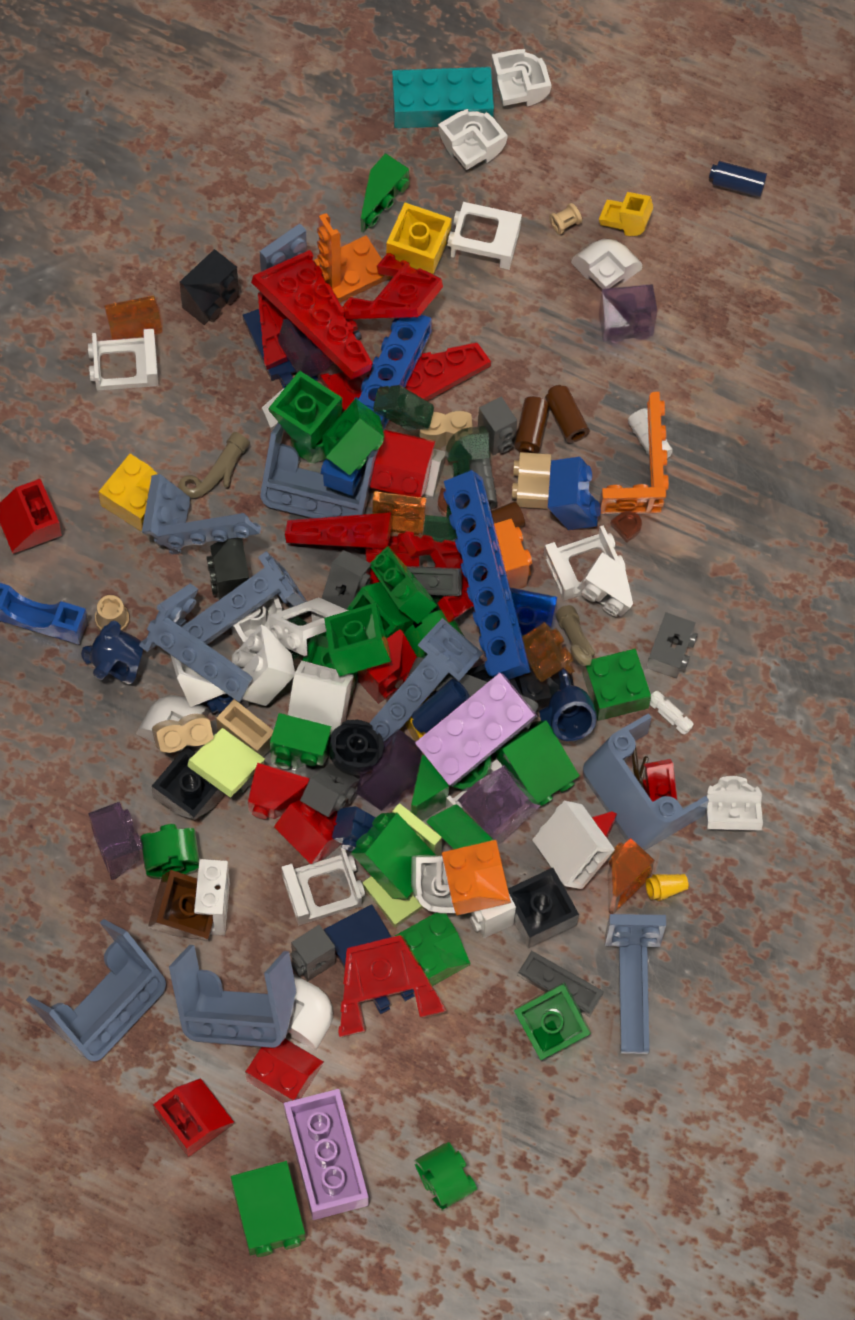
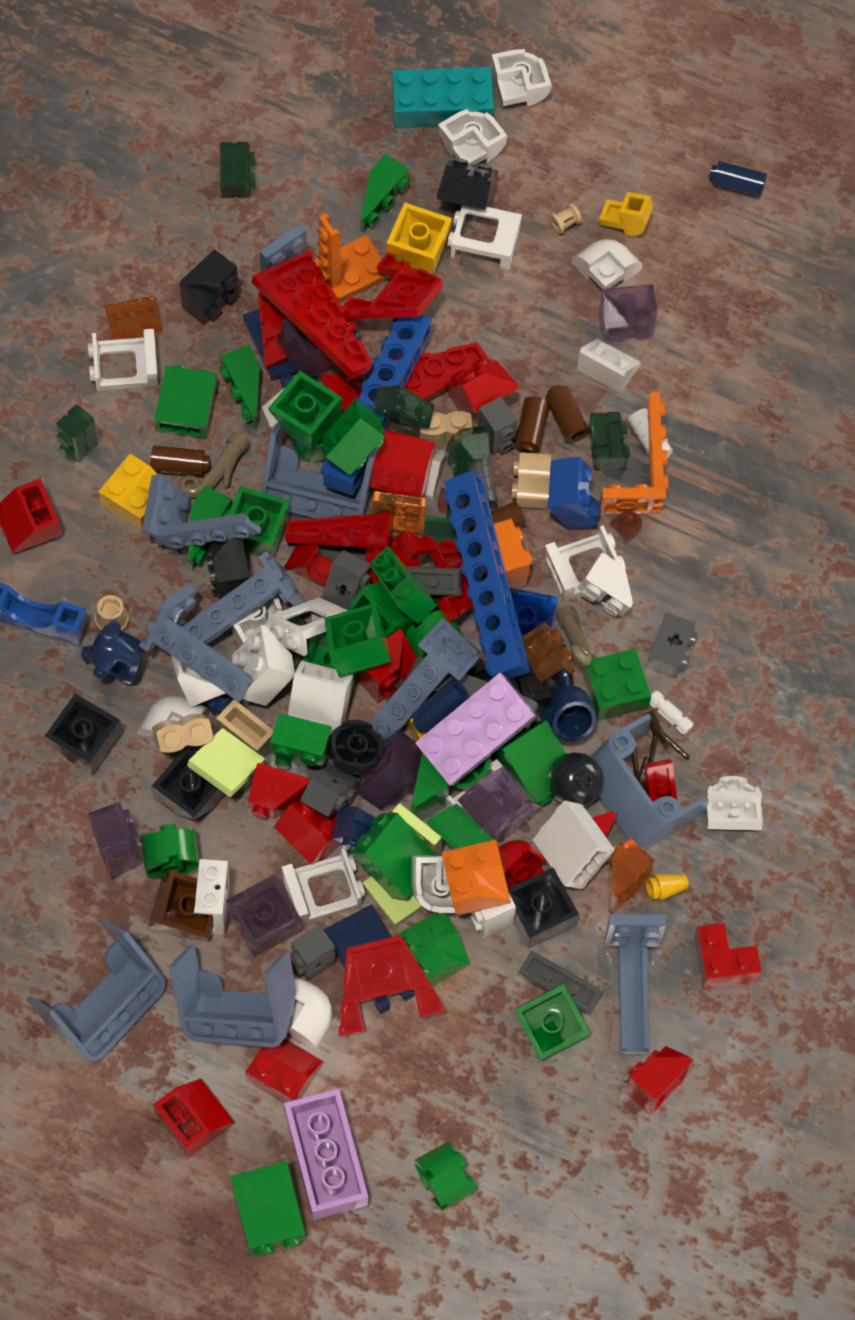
none -> black slope [45,694,122,775]
none -> clear green brick [56,405,98,462]
none -> reddish brown brick [150,445,210,476]
none -> green brick [154,365,218,439]
none -> green slope [188,485,232,572]
none -> green slope [219,344,260,429]
none -> clear green brick [220,142,256,198]
none -> slope [226,874,302,957]
none -> green slope [228,486,290,557]
none -> red slope [284,545,333,588]
none -> black slope [437,158,498,210]
none -> red slope [445,358,519,413]
none -> red cylinder [498,839,546,888]
none -> black cylinder [548,752,604,806]
none -> white slope [577,338,641,393]
none -> clear green brick [588,411,630,471]
none -> red slope [626,1046,694,1116]
none -> dark brown plant [645,711,690,763]
none -> red brick [694,923,762,989]

